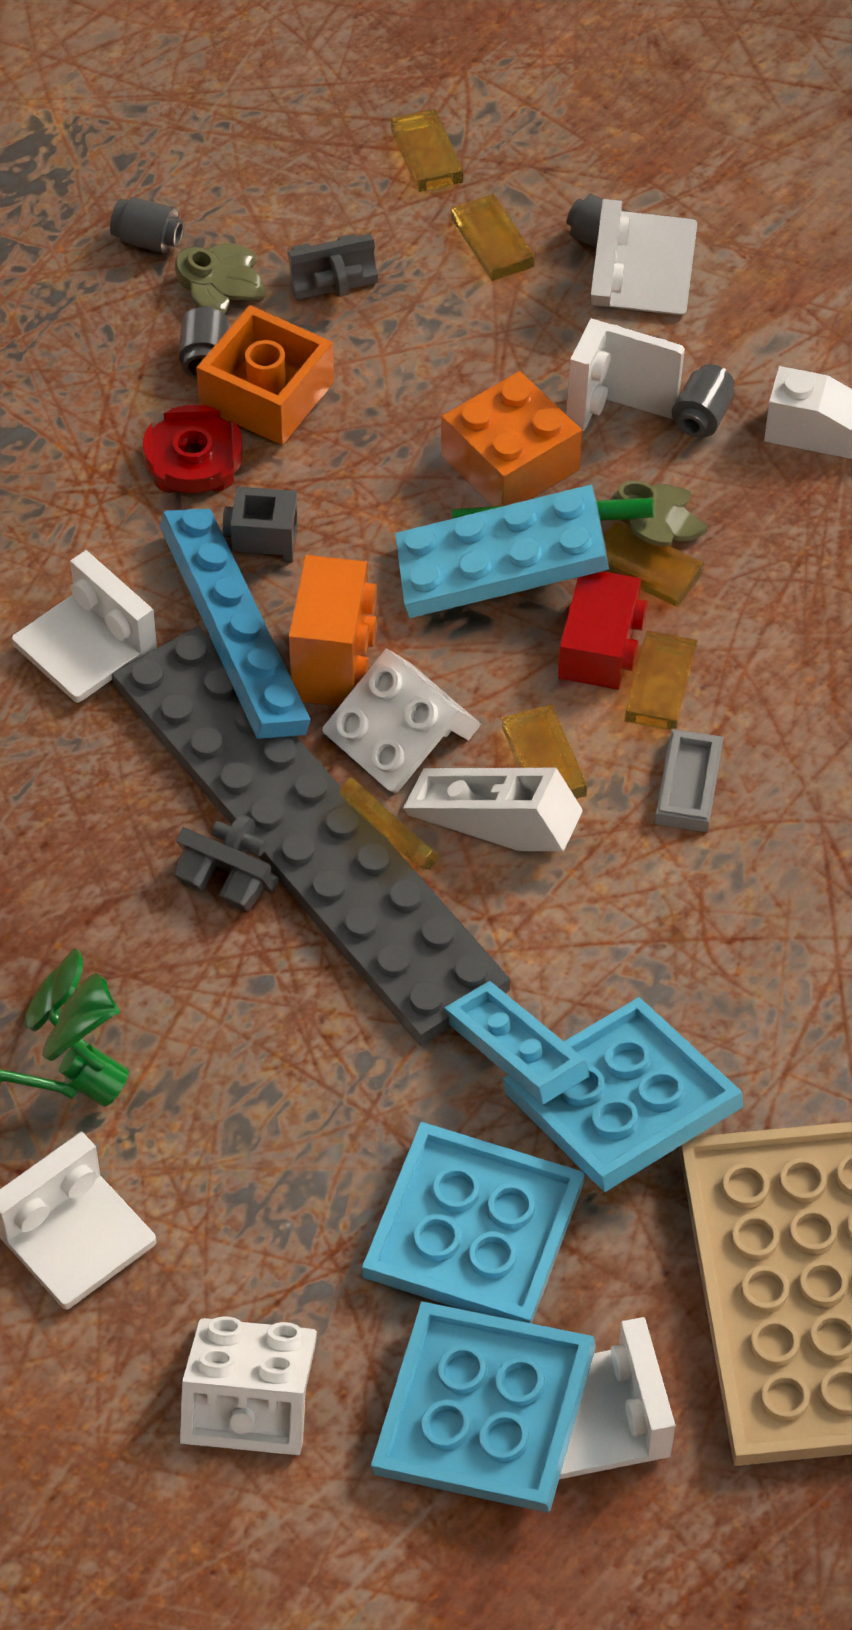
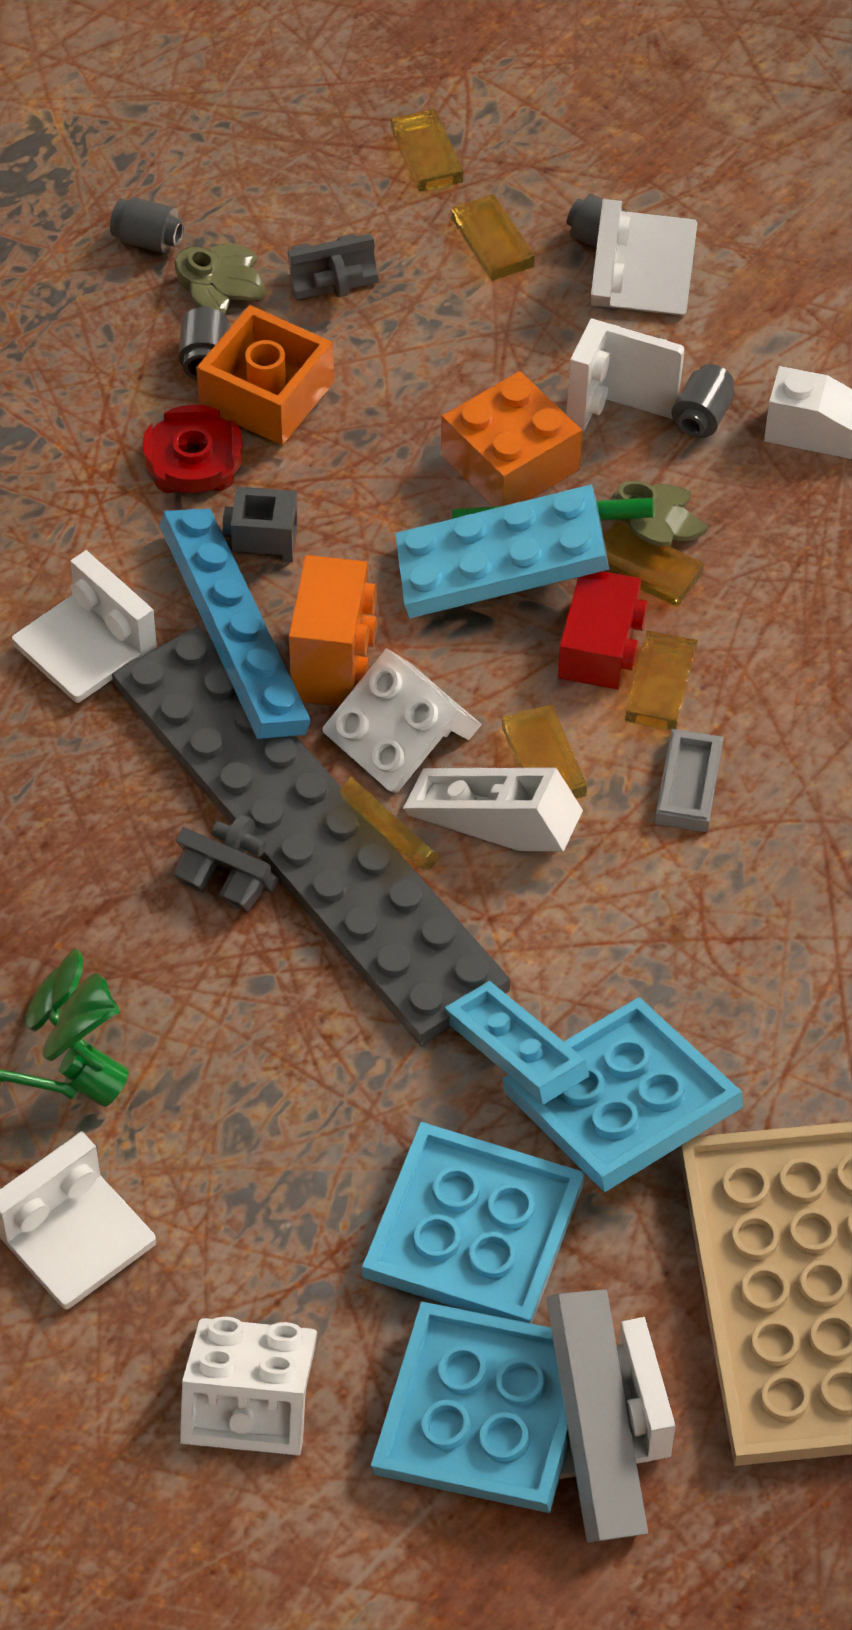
none -> light grey tile [546,1289,648,1543]

